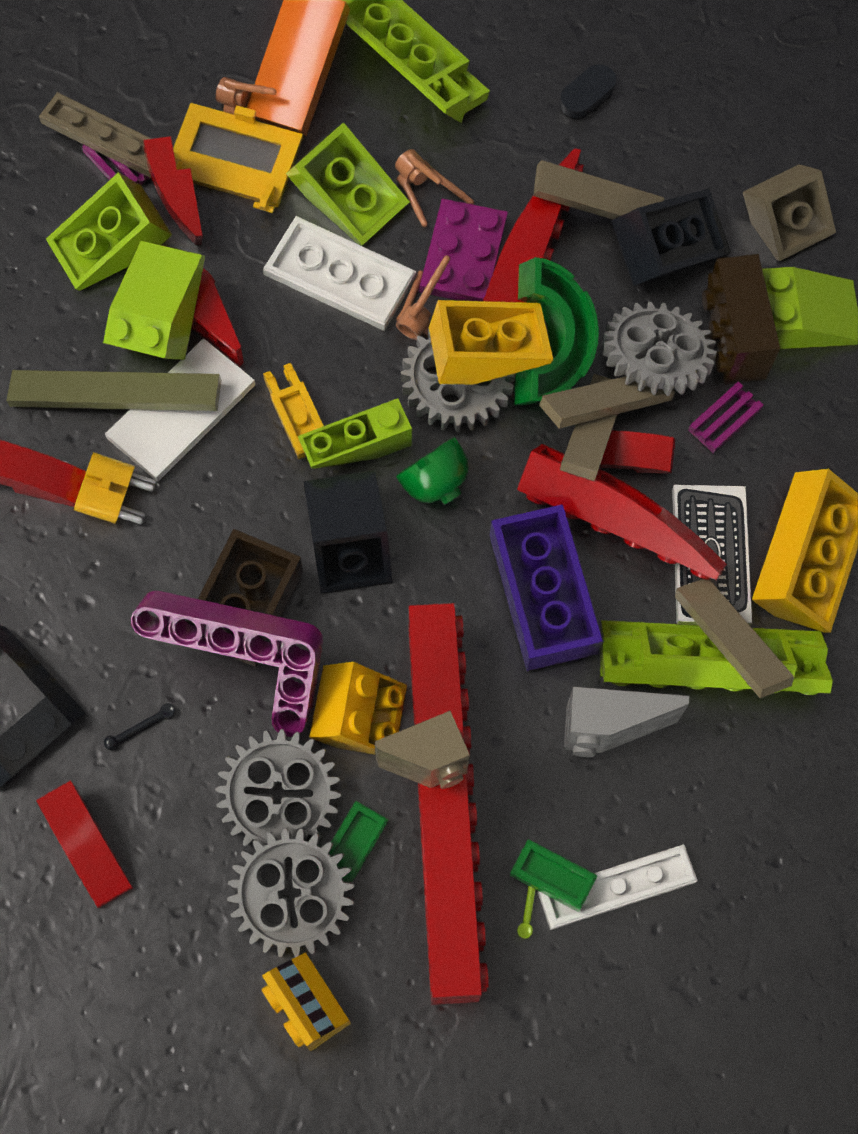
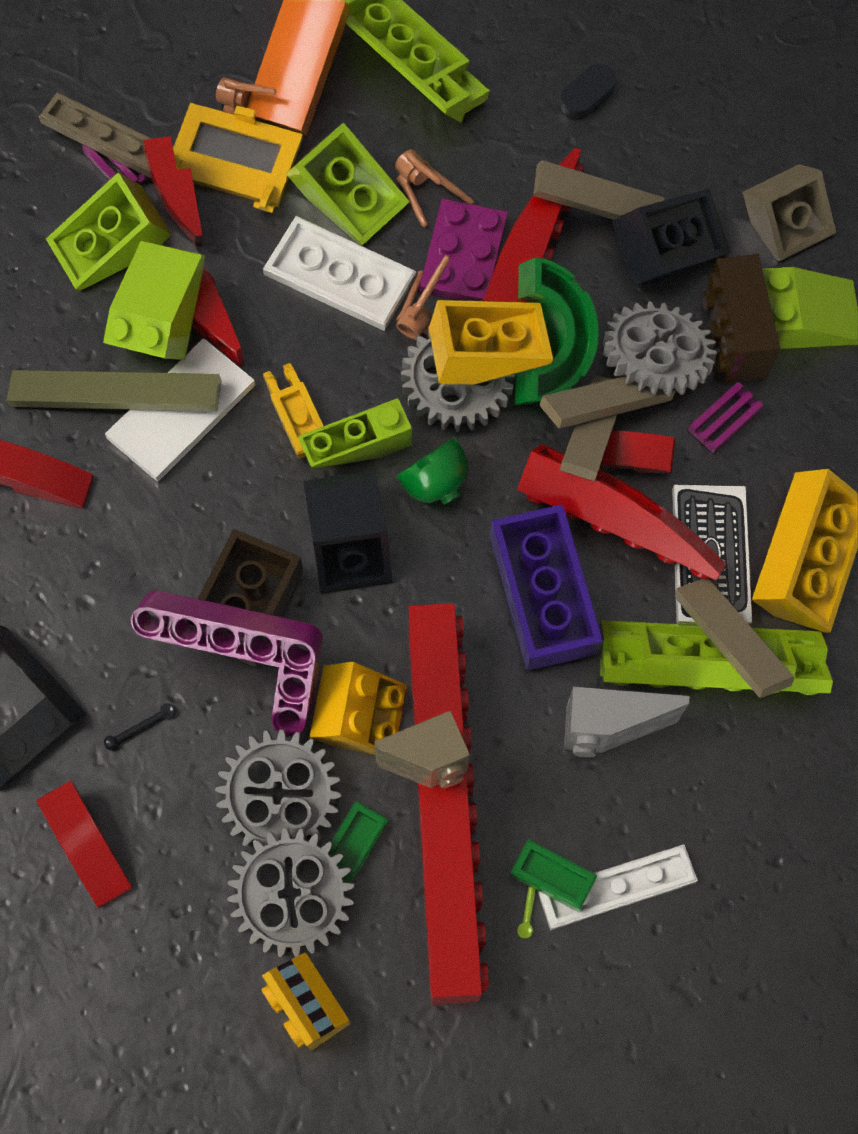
yellow piece [74,452,156,525] -> none

